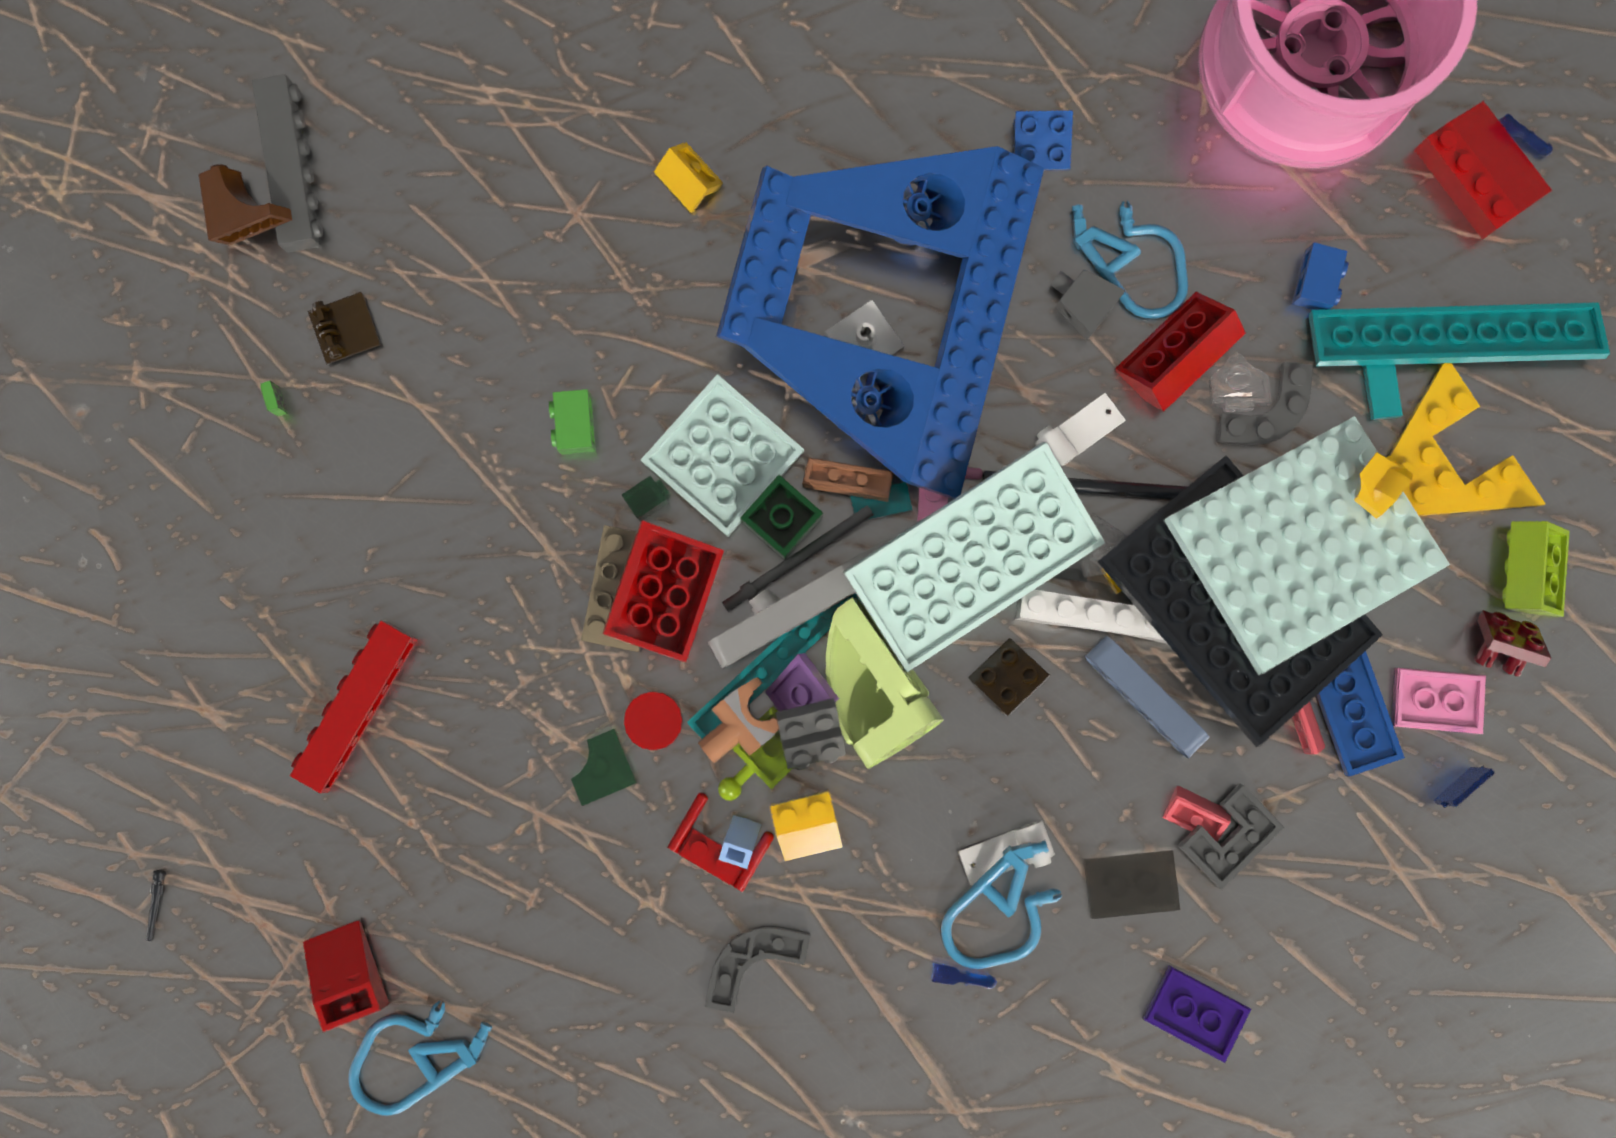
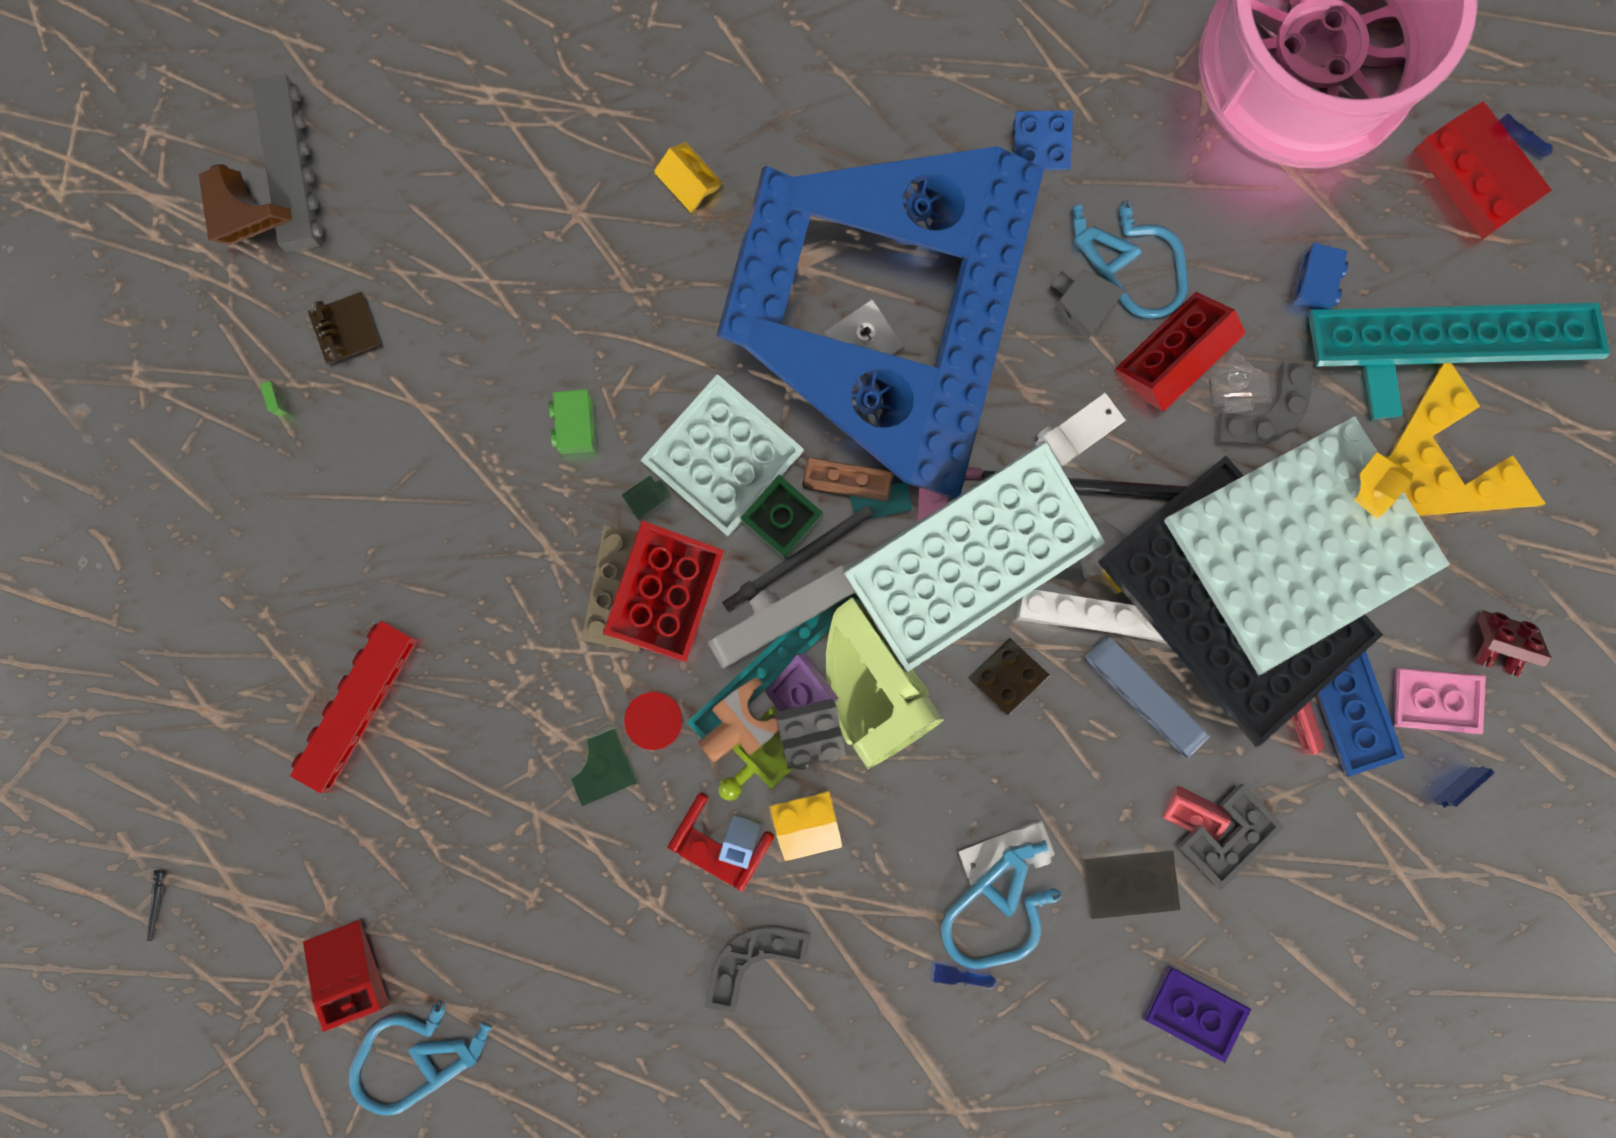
lime slope [1502,521,1570,617] -> none

